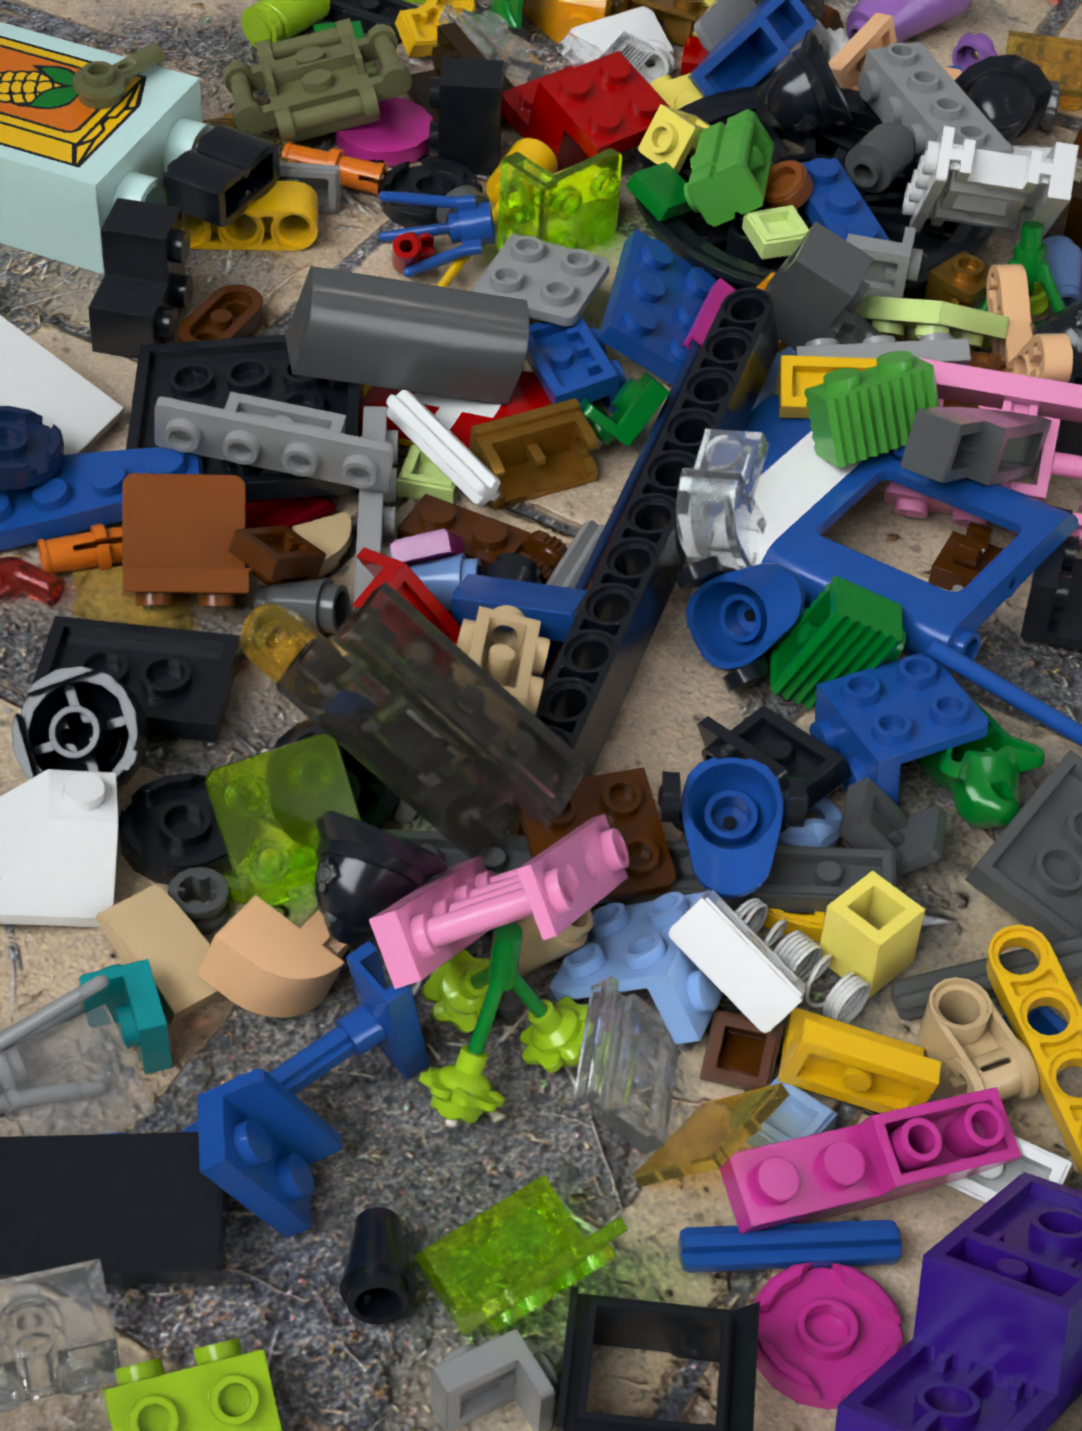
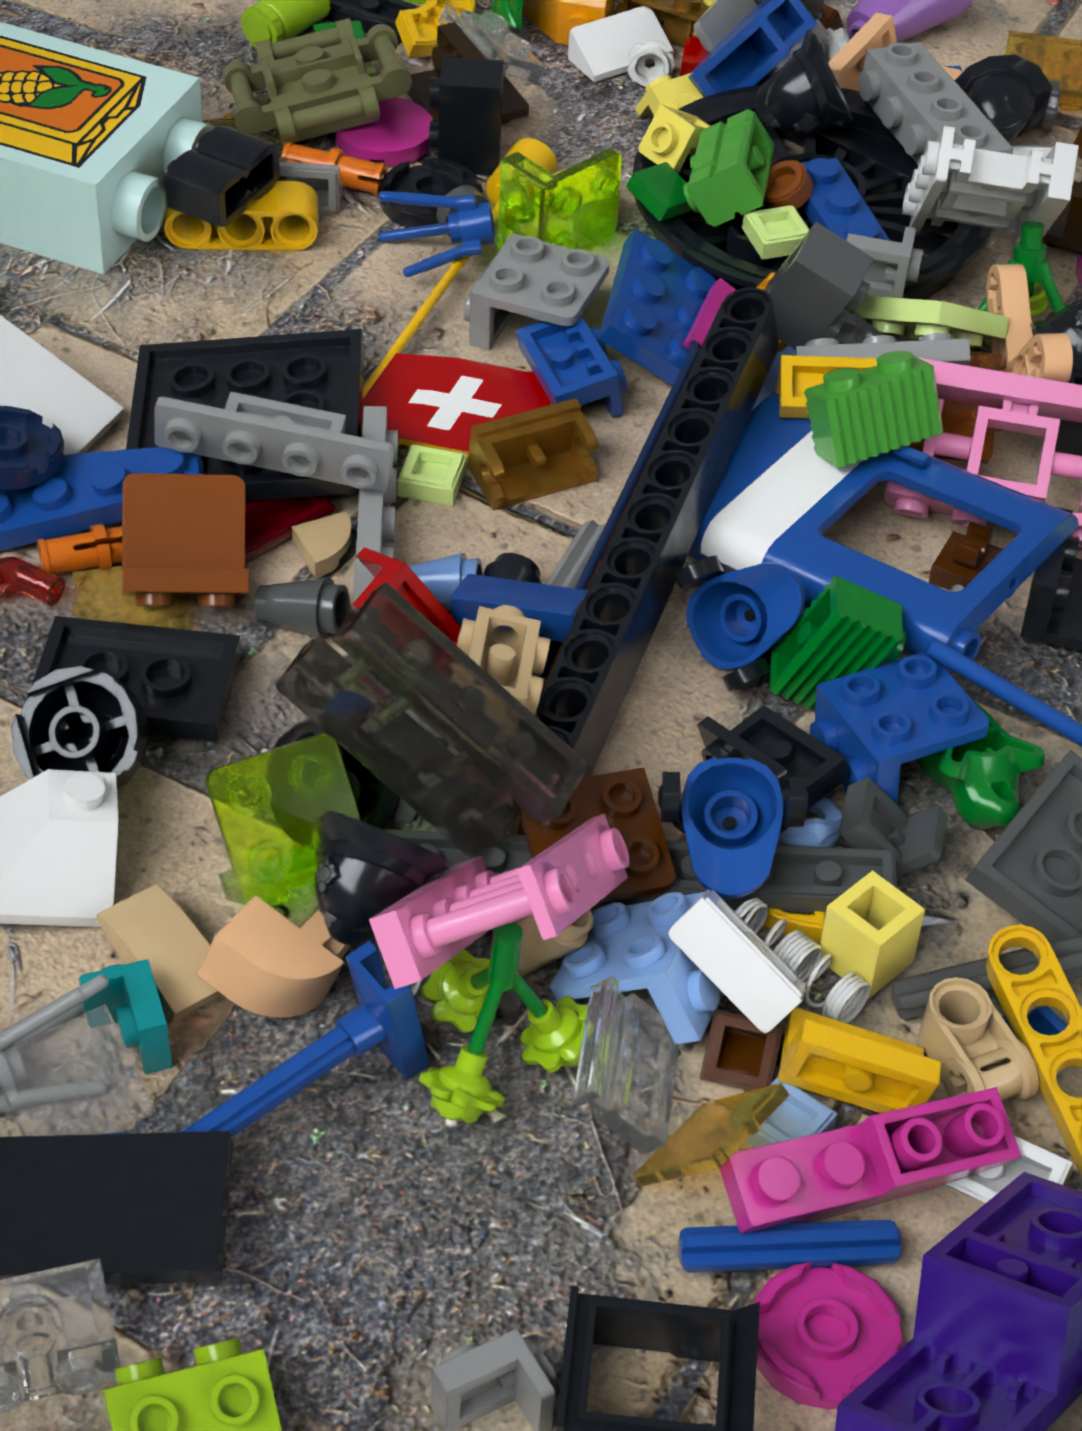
olive plate [72,43,164,109] -> none
black brick [88,198,193,359] -> none
black tile [118,773,252,885] -> none
dark grey bush [168,867,230,935] -> none
reddish brown plate [178,285,264,342] -> none
blue bracket [197,1069,342,1239] -> none
reddish brown bracket [228,525,326,585] -> none
clear yellow plate [241,603,345,704] -> none
dark grey brick [285,266,529,405] -> none
black cone [340,1207,417,1325] -> none
white axle [386,390,501,506] -> none
tile [389,528,465,566] -> none
red arm [391,231,435,274] -> none
reddish brown hinge [397,494,567,584] -> none
clear neon green bracket [414,1174,629,1336] -> none
red bracket [502,51,670,171] -> none
clear panel [556,31,656,70] -> none
green bracket [580,372,670,447] -> none
clear brick [677,428,769,570] -> none
dark grey brick [845,122,915,193] -> none
dark grey slope [900,407,1052,486] -> none
pearl gold bracket [924,250,991,308] -> none
medium lavender plate [952,33,998,71] -> none
medium blue cone [1042,236,1082,312] -> none

